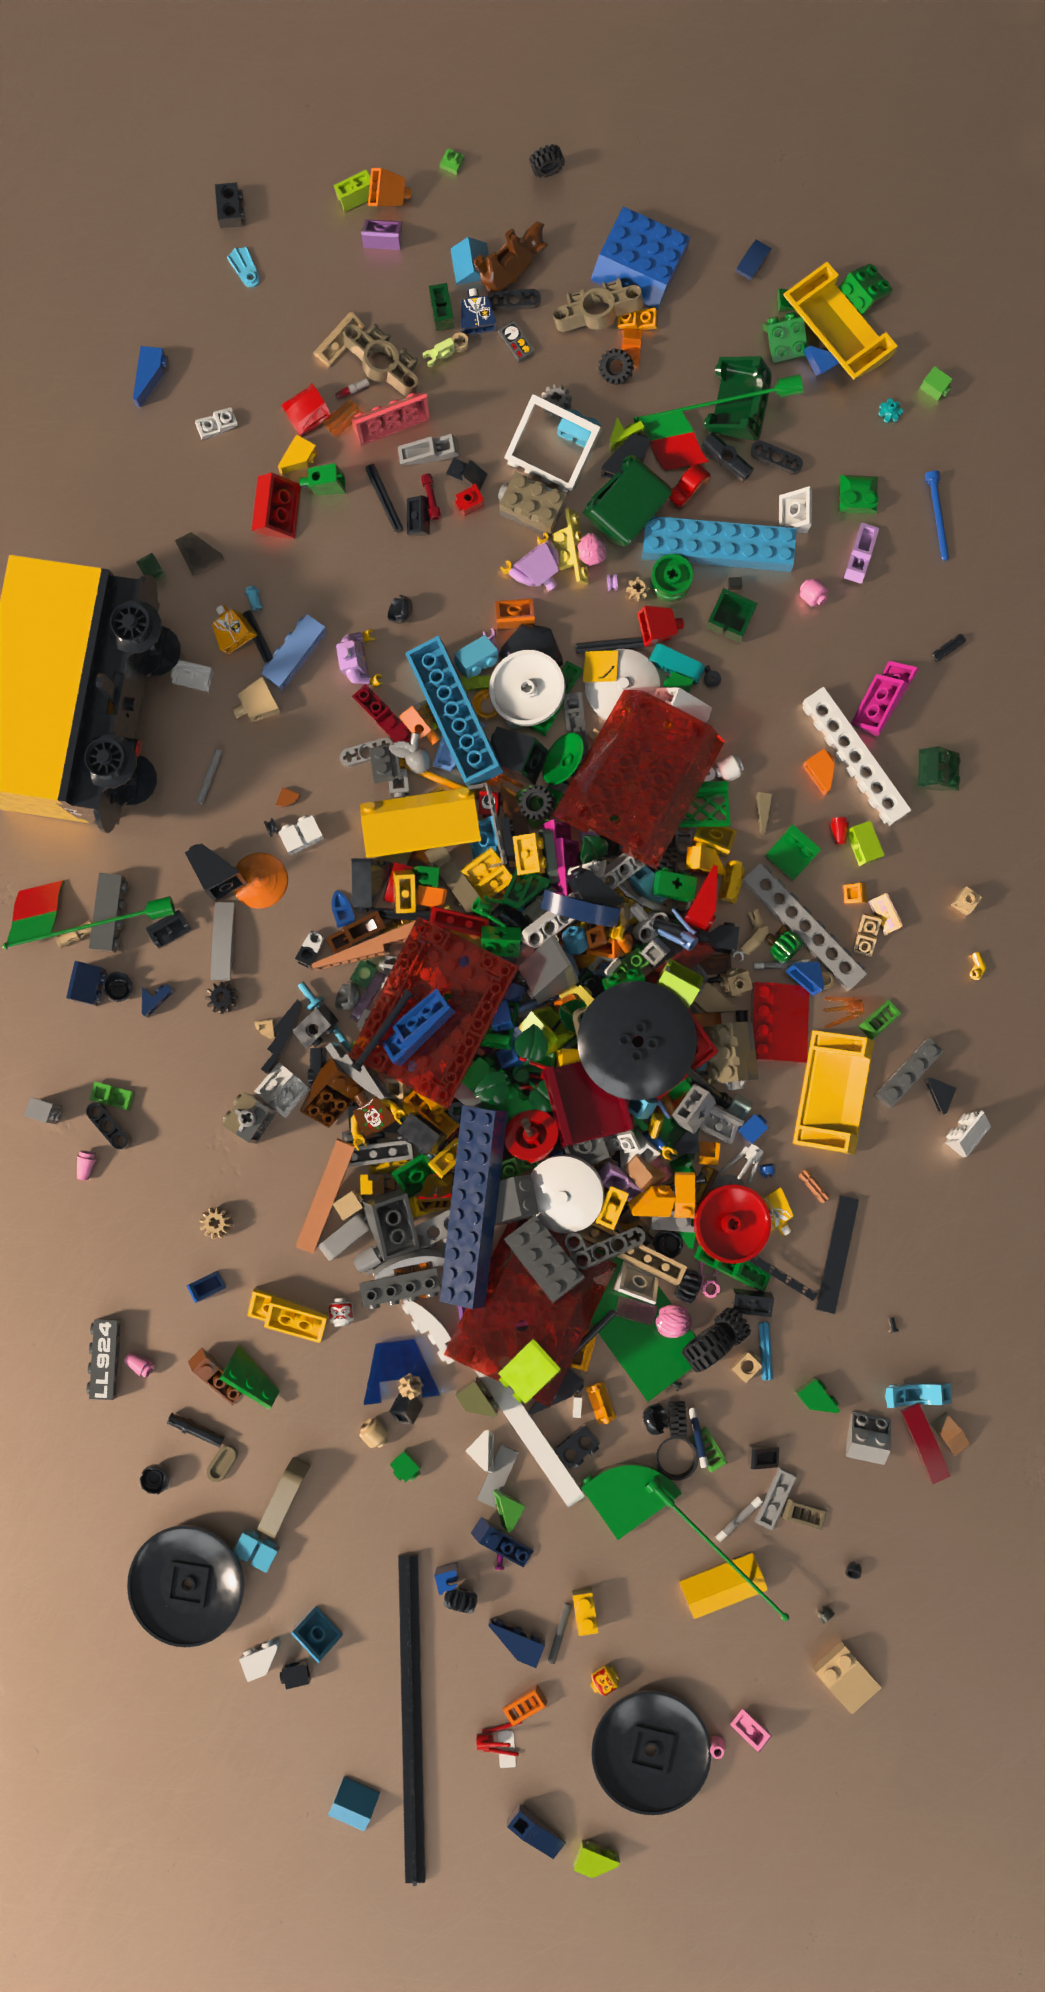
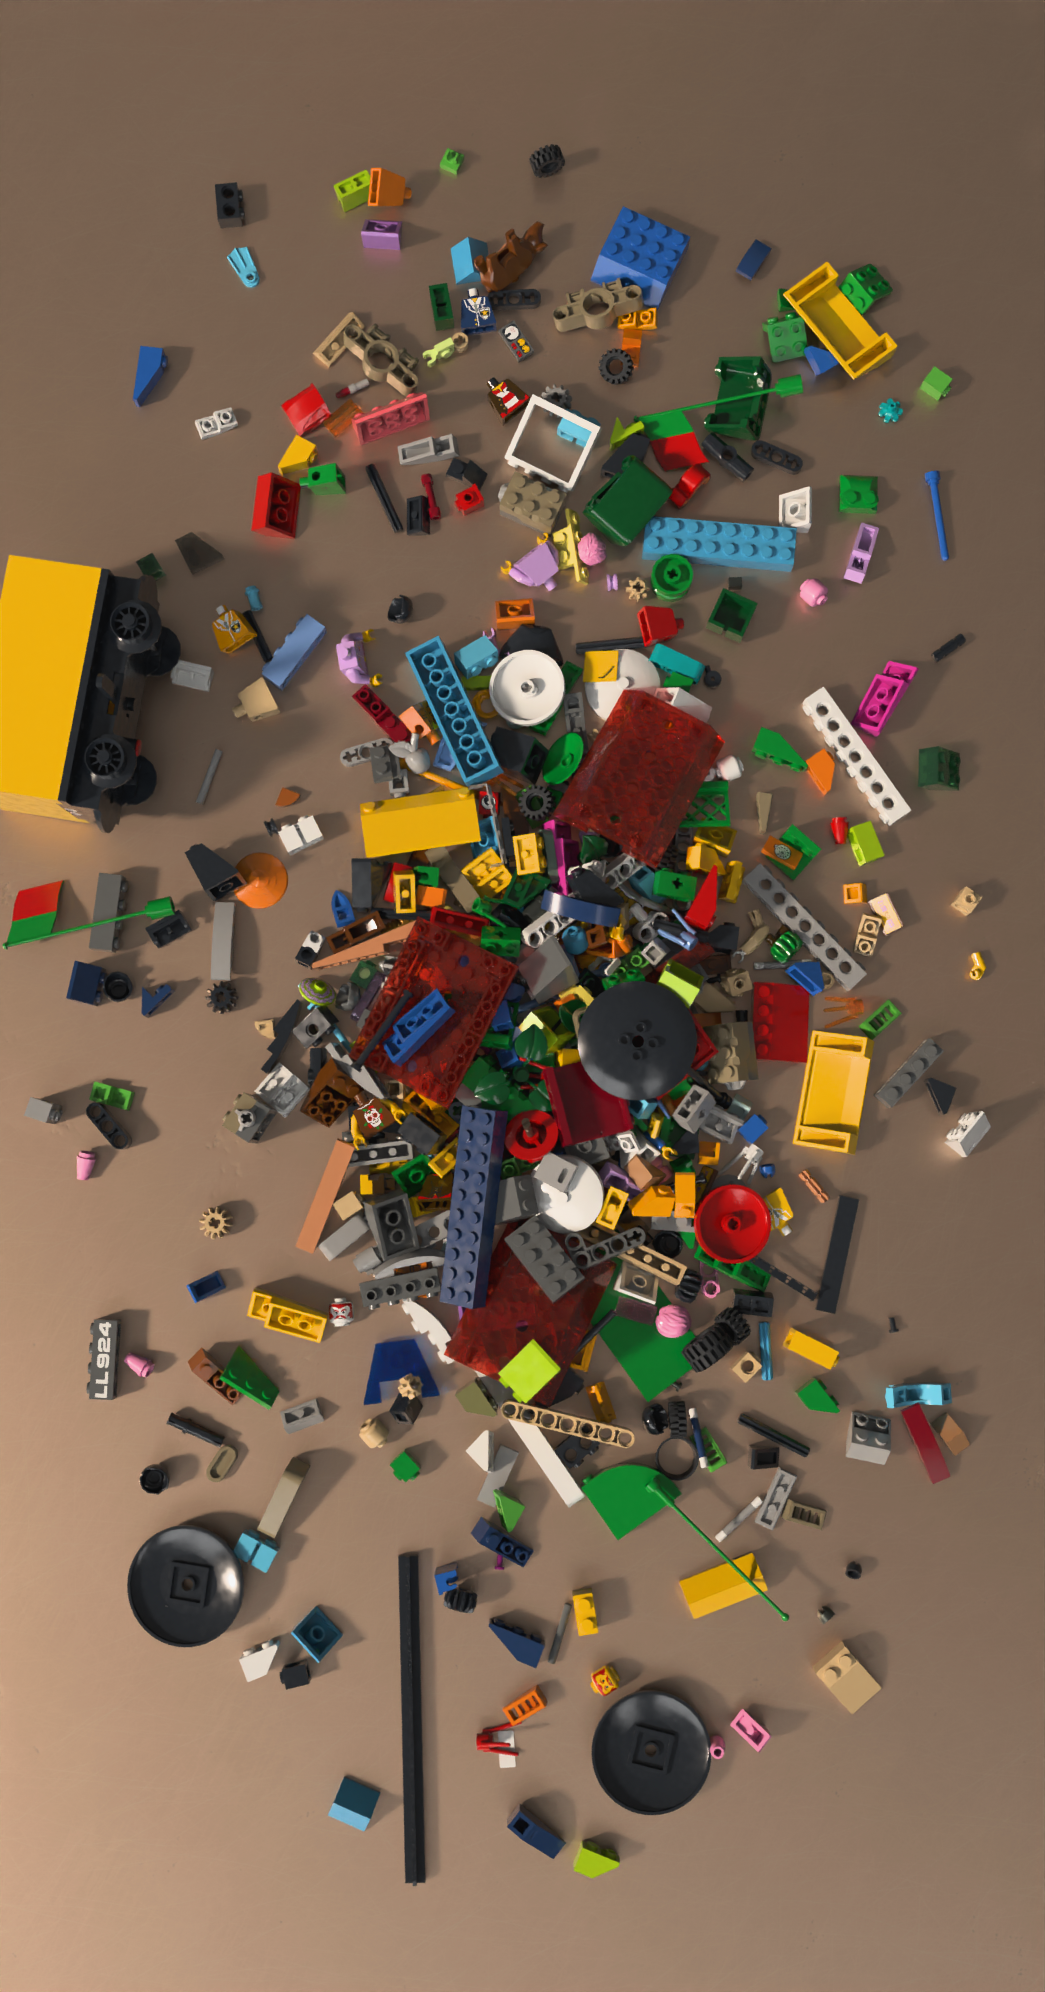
tan pin [55,920,92,948] -> none
white tile [573,1395,582,1418] -> none
none -> light grey slope [280,1398,324,1434]
none -> dish [299,978,336,1006]
none -> torso [486,377,530,426]
none -> tan beam [501,1399,635,1448]
none -> light grey piece [534,1152,579,1194]
none -> black axle [737,1413,810,1457]
none -> green slope [751,727,808,772]
none -> orange slope [761,835,803,870]
none -> yellow window [783,1328,840,1370]

